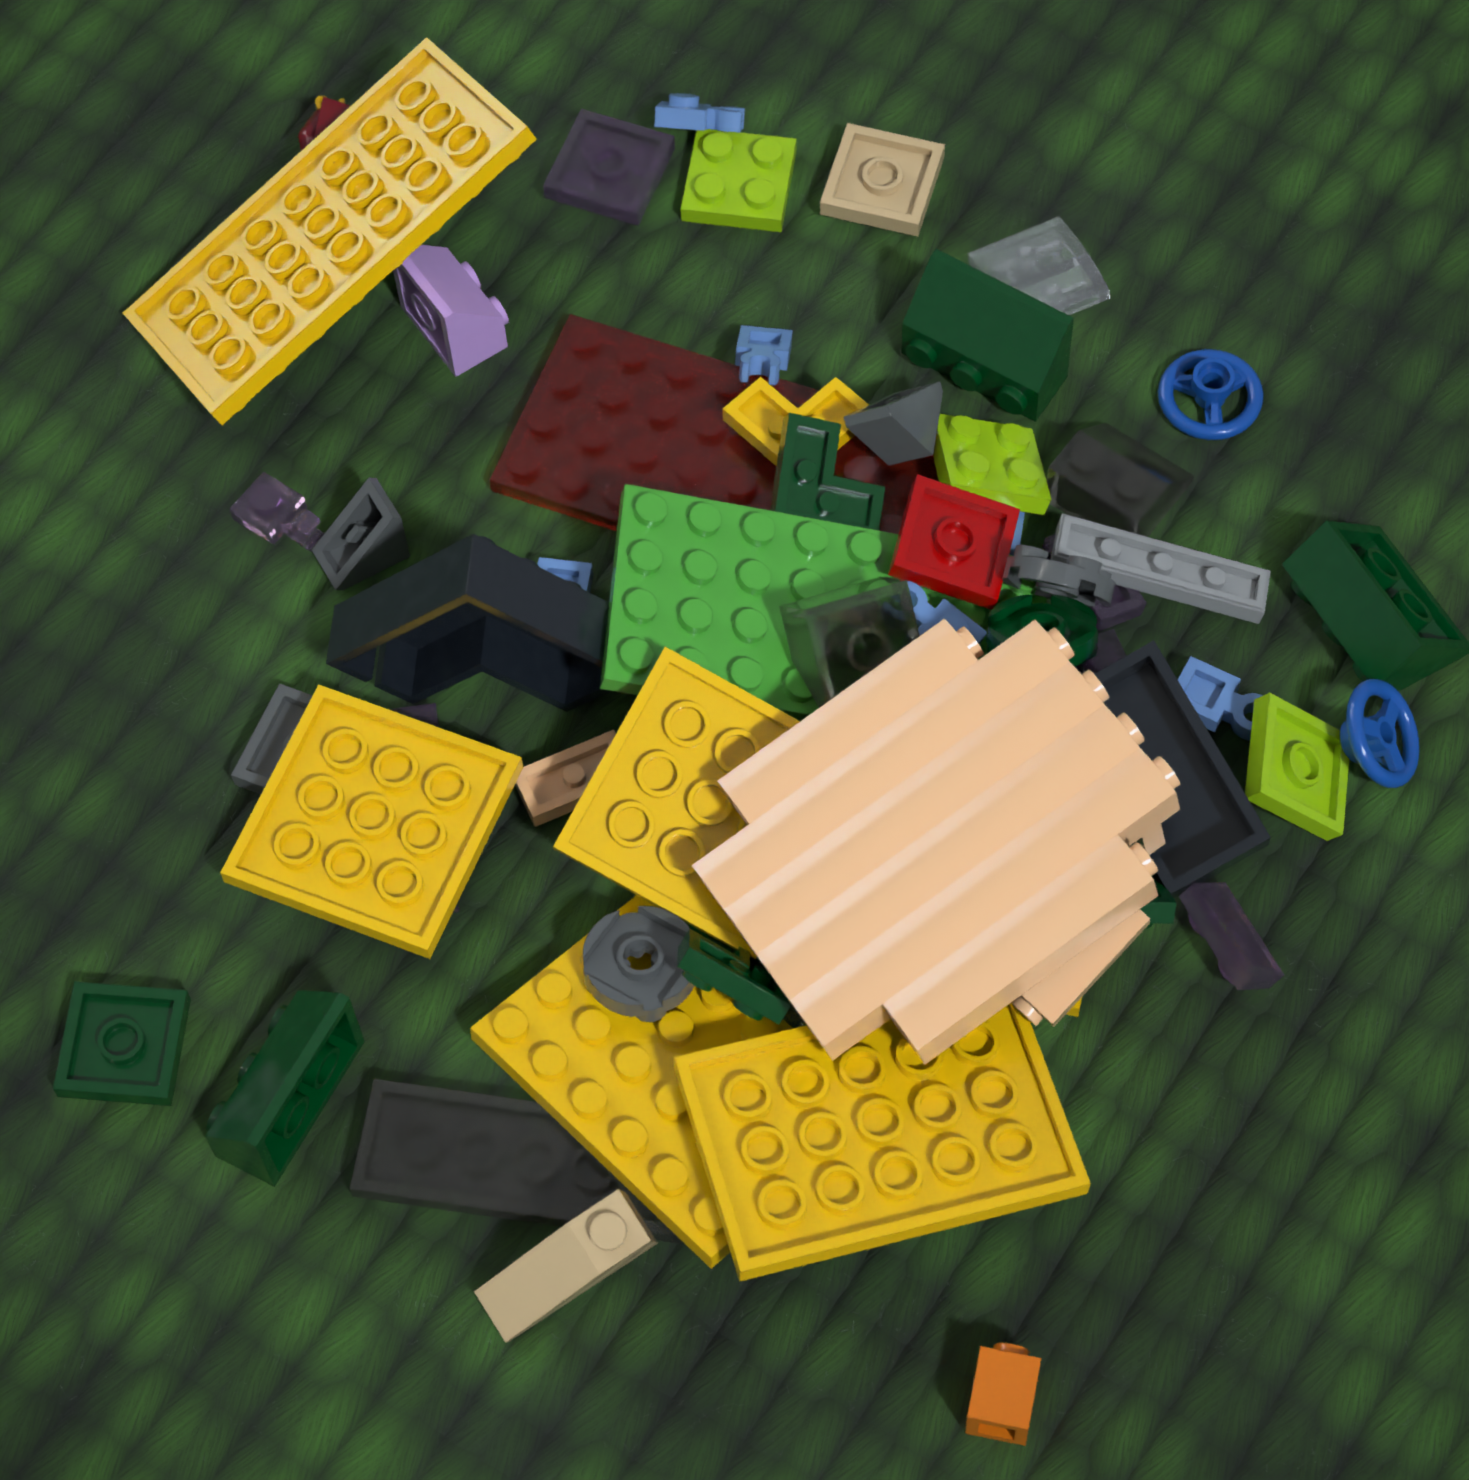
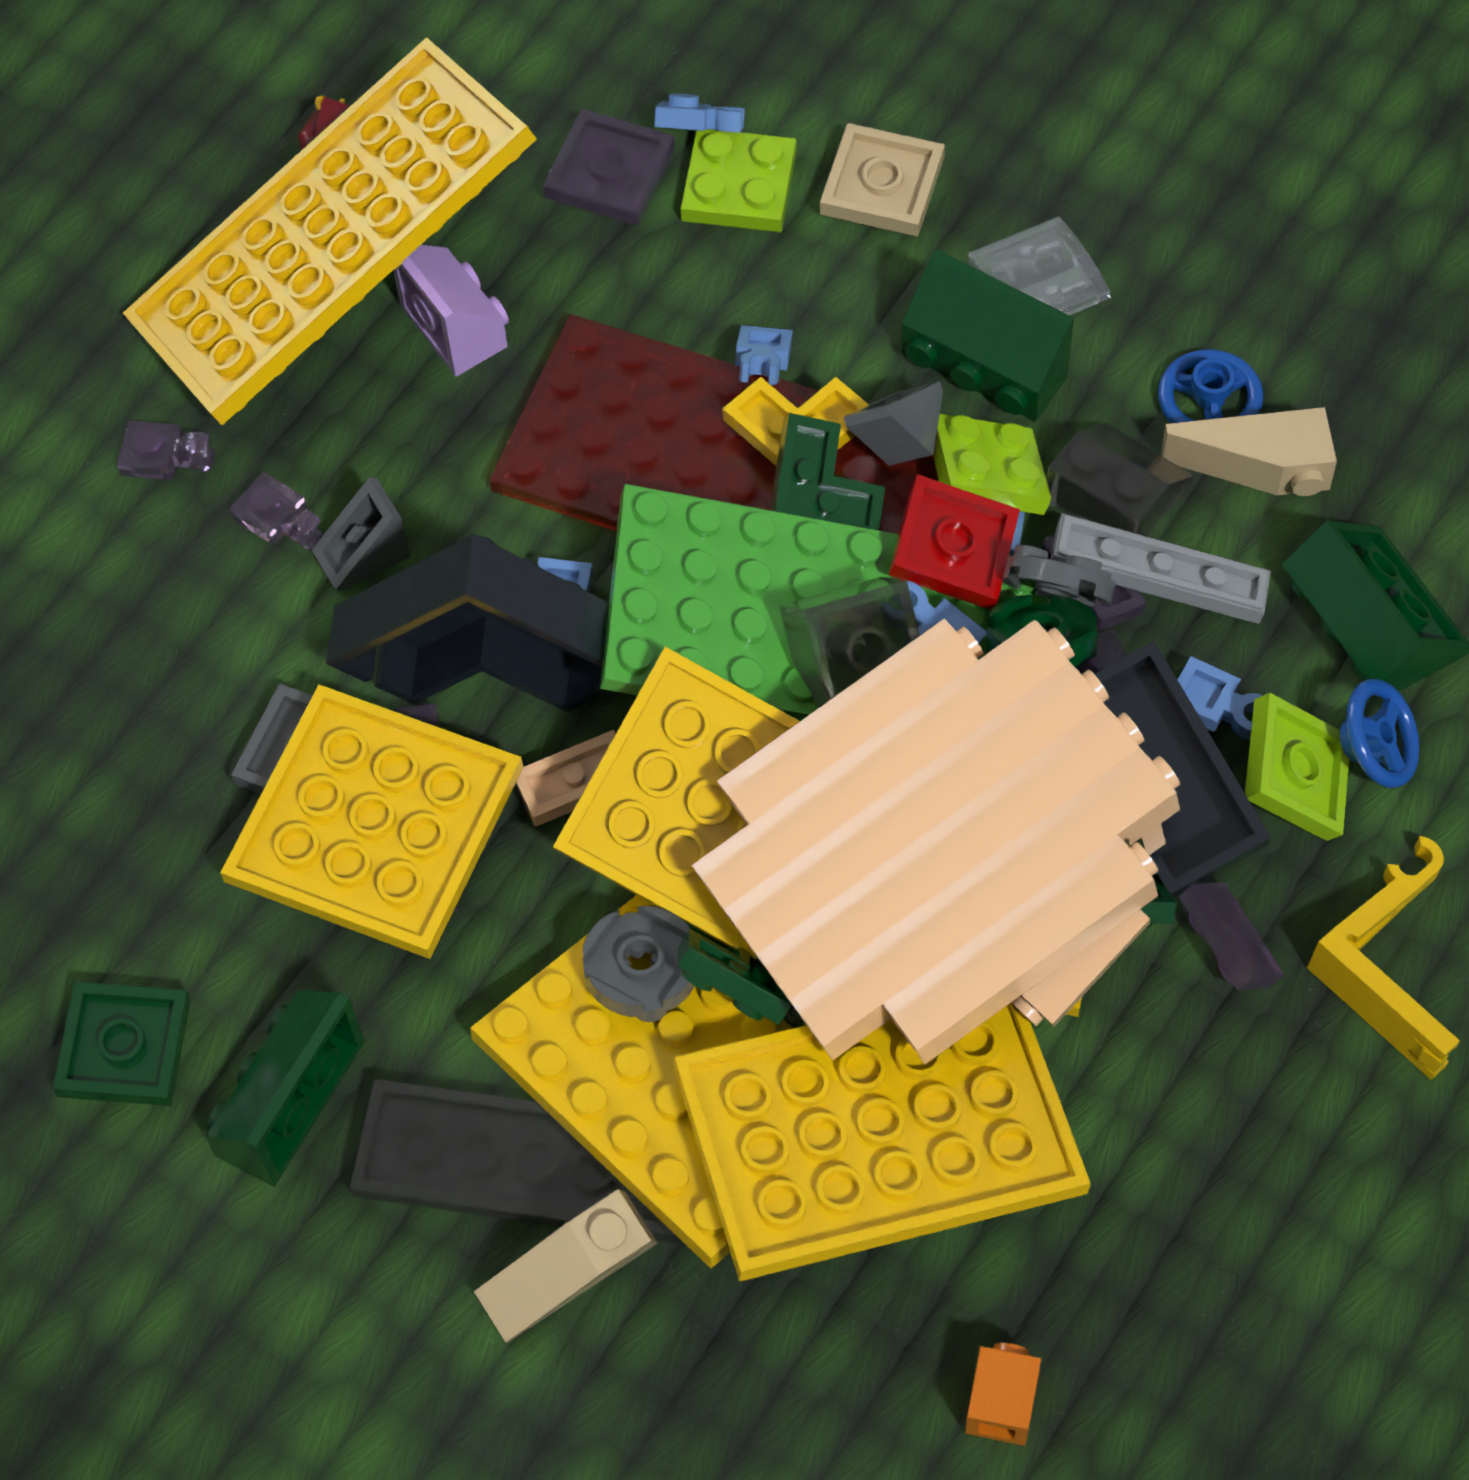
none -> clear purple plate [117,420,216,480]
none -> tan slope [1161,407,1337,496]
none -> yellow hinge [1307,836,1460,1080]

